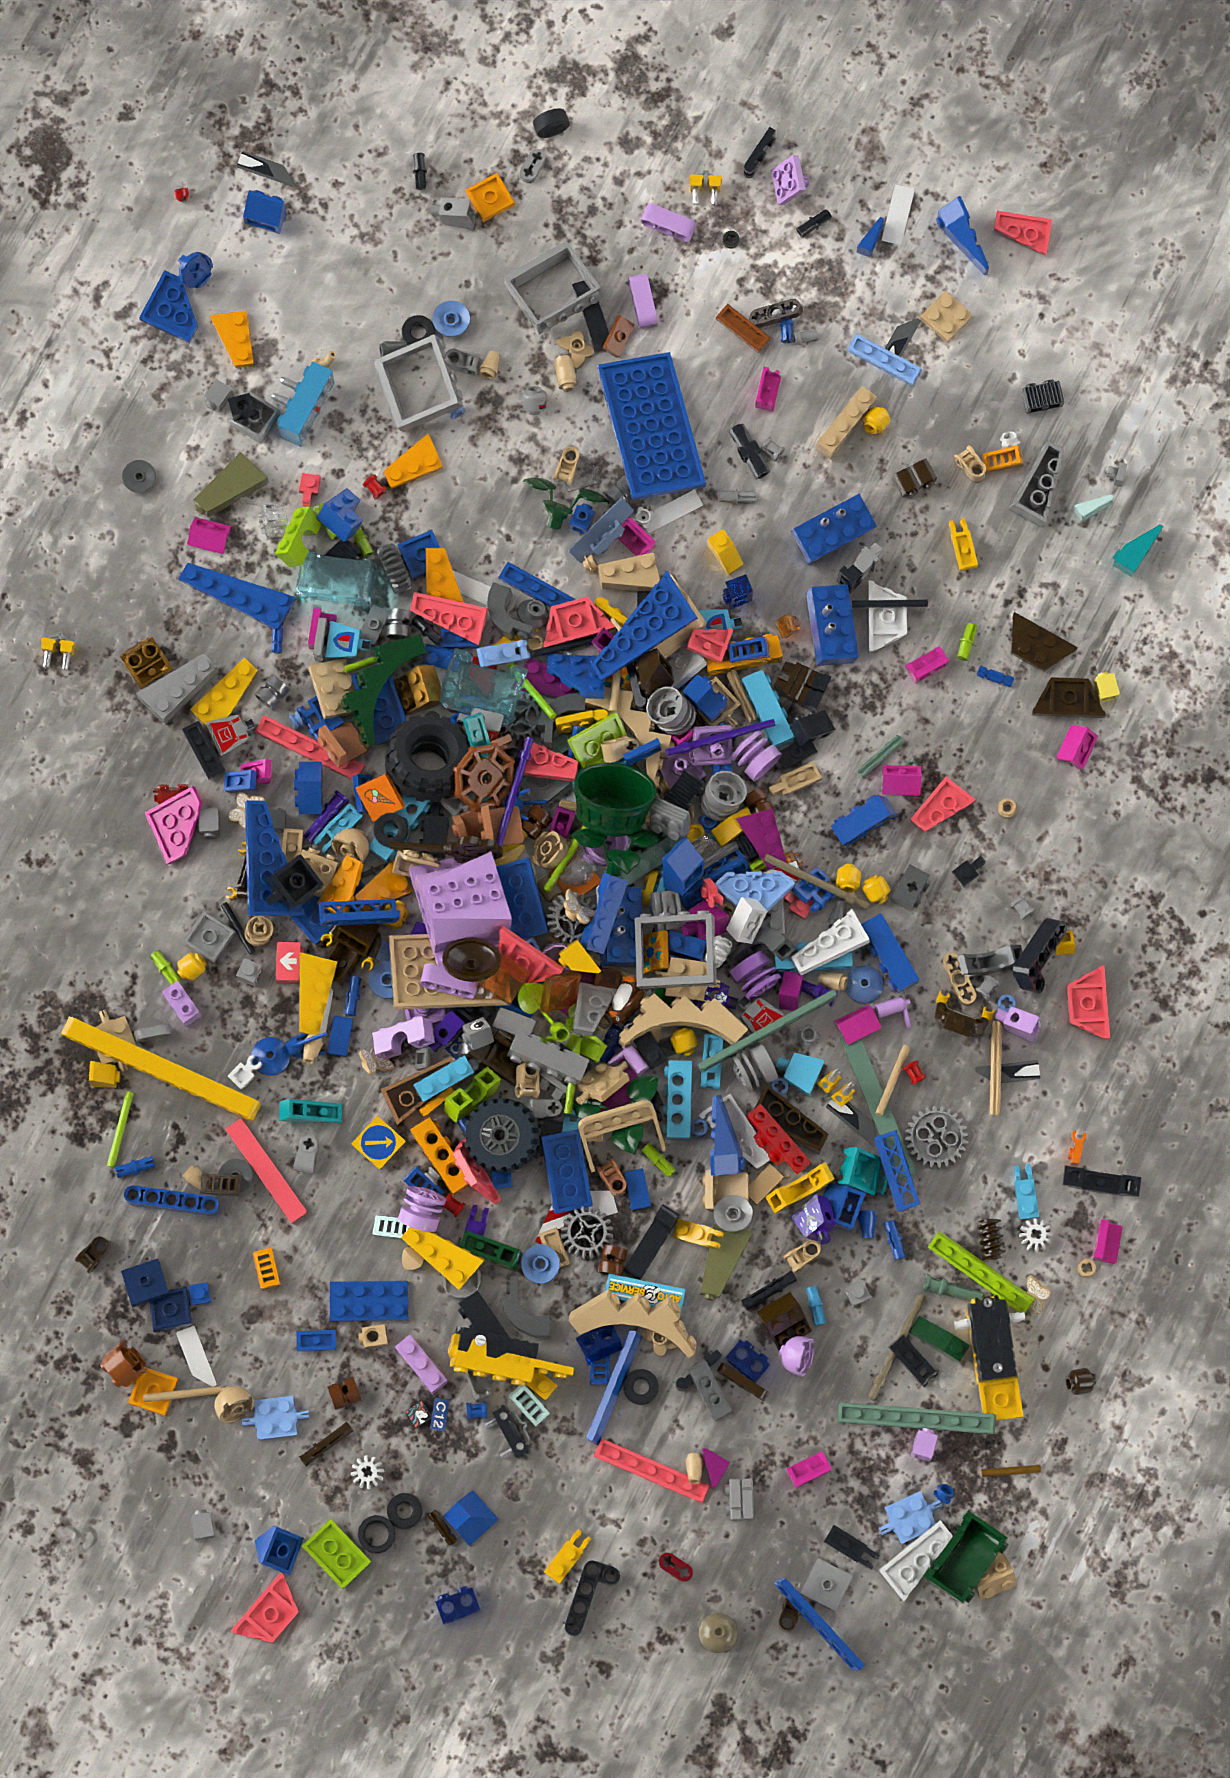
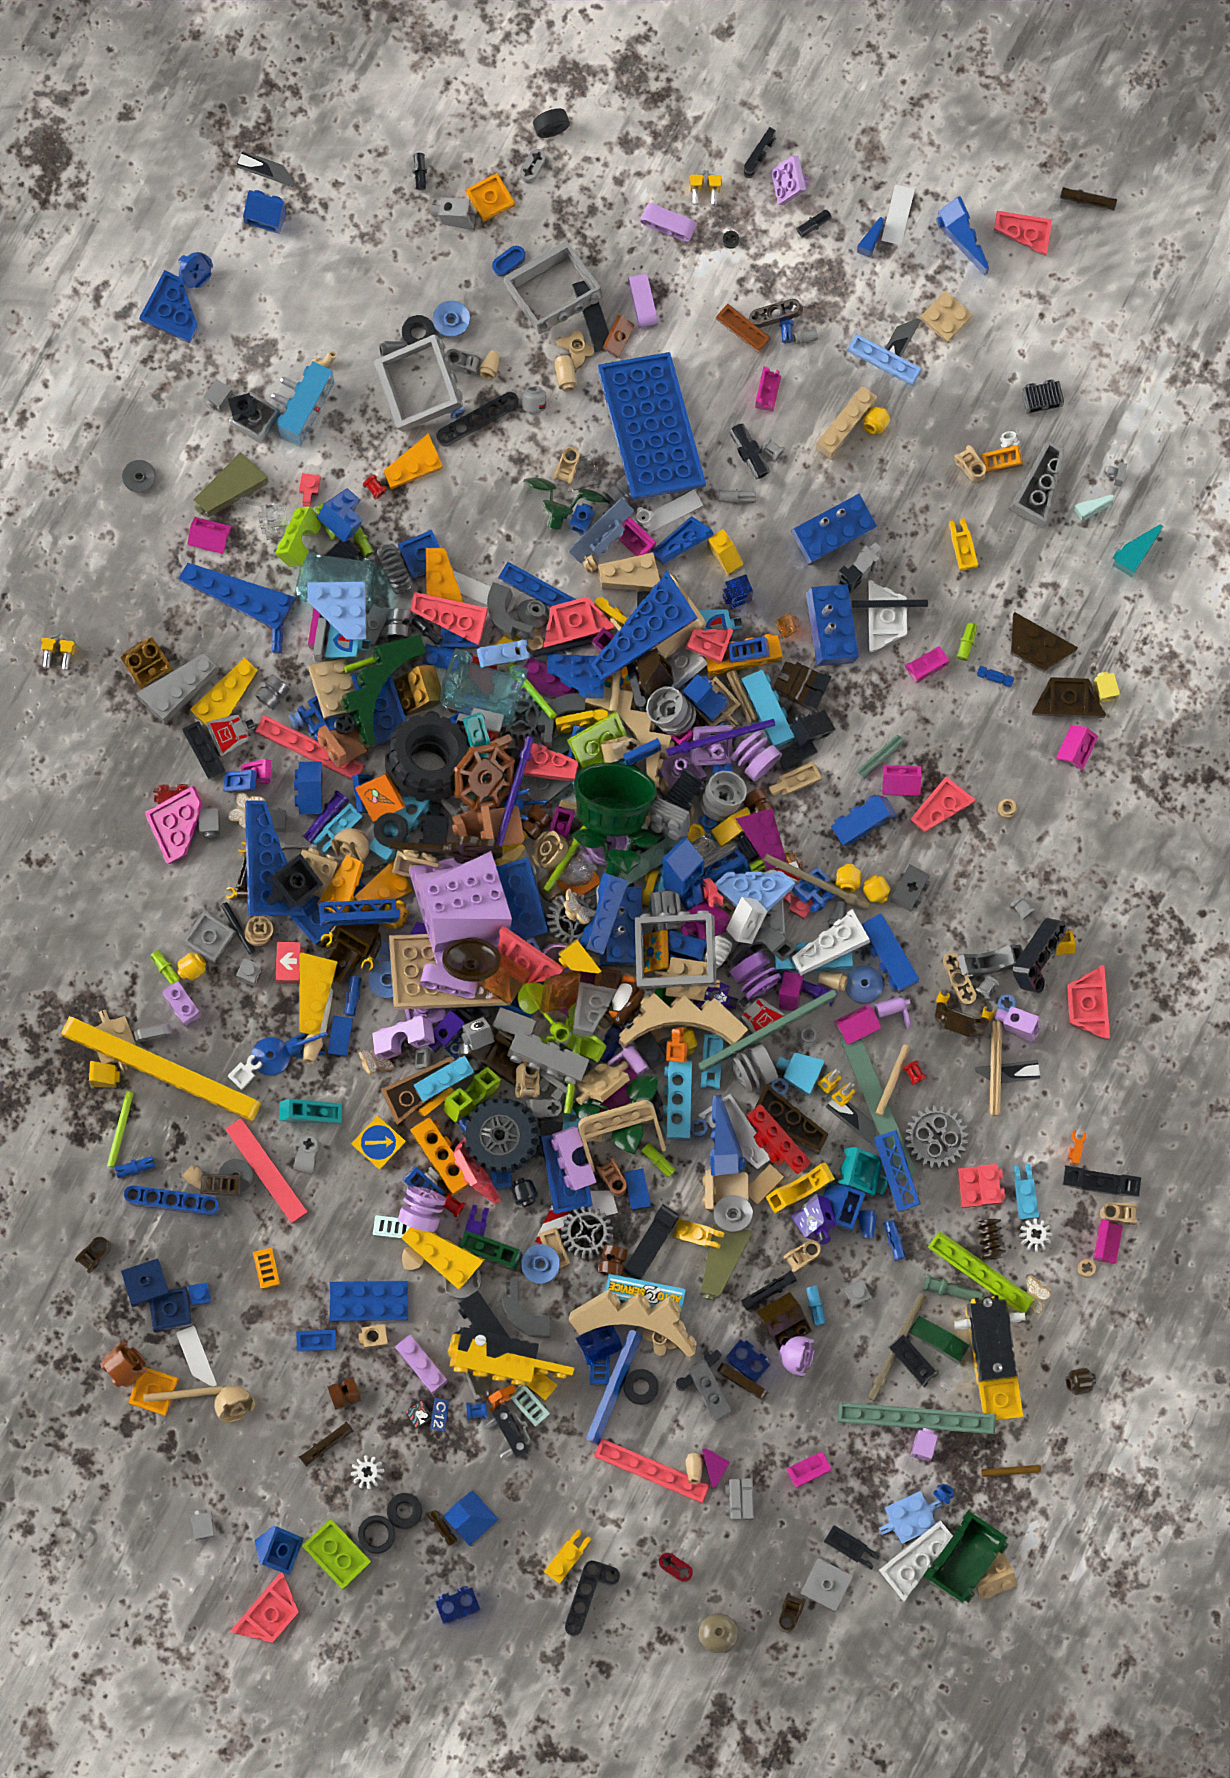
red hinge [173,187,189,202] -> none
light orange wing [209,310,254,368] -> none
light blue plate [242,1396,309,1440] -> none
tan hinge [282,828,304,862] -> none
blue tile [774,1578,864,1670] -> none
dark brown brick [893,458,937,498] -> none
black plate [952,855,986,887] -> none
none -> light blue plate [307,581,366,639]
none -> black wheel [334,714,355,735]
none -> black beam [436,392,519,446]
none -> orange plate [485,1385,516,1411]
none -> blue tile [492,246,526,276]
none -> black head [510,1177,538,1208]
none -> lavender arch [551,1126,596,1190]
none -> blue wing [650,516,715,564]
none -> orange plate [666,1027,688,1063]
none -> blue arm [685,882,703,908]
none -> coral plate [958,1164,1005,1208]
none -> dark brown pin [1060,187,1117,210]
none -> tan piece [1100,1202,1138,1225]

